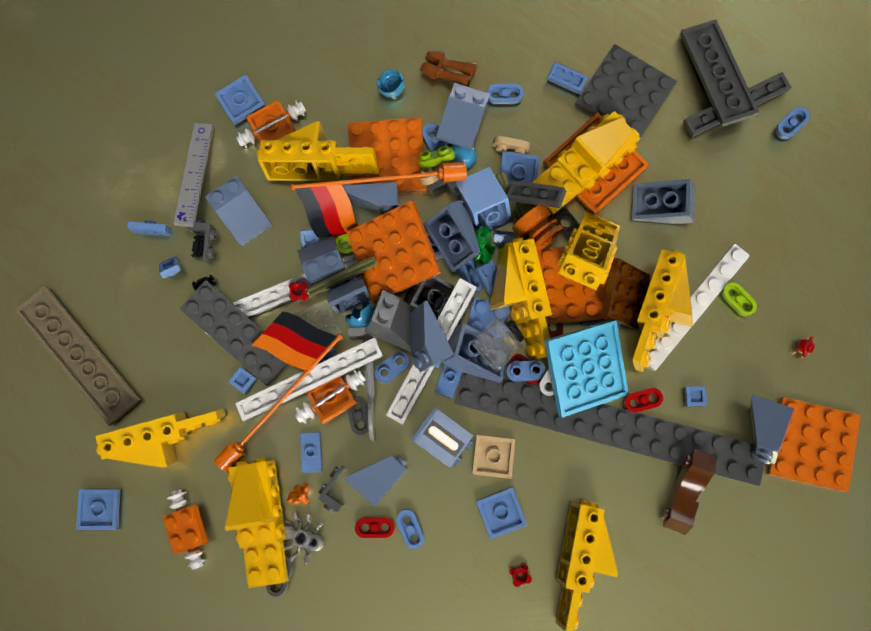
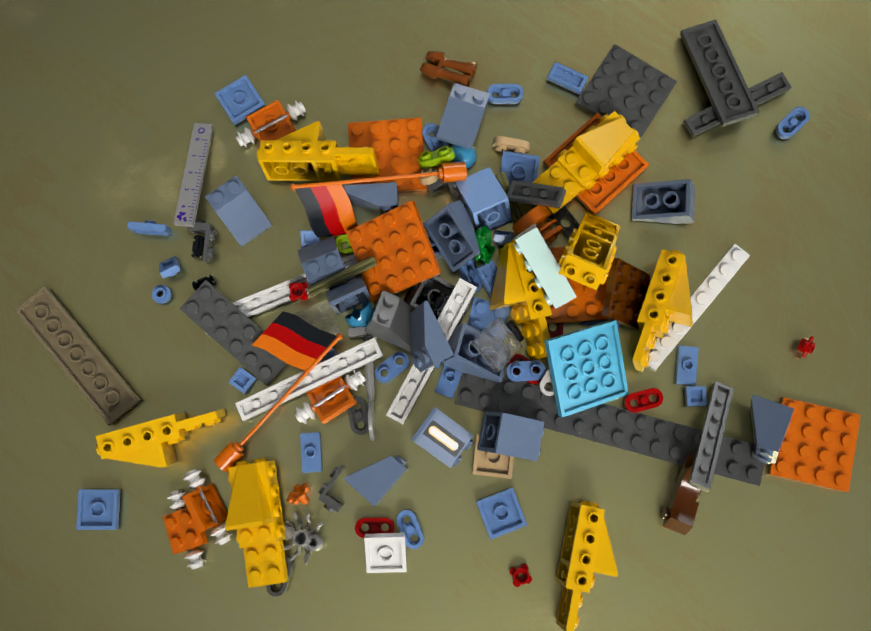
dark azure hair [377,70,405,98] -> none
lime plate [722,282,757,317] -> none
none -> medium blue plate [152,285,171,304]
none -> orange plate [182,468,233,546]
none -> white plate [364,533,407,573]
none -> sand blue slope [477,411,544,462]
none -> light aqua slope [513,223,577,309]
none -> medium blue plate [675,345,699,386]
none -> dark grey plate [688,381,734,492]

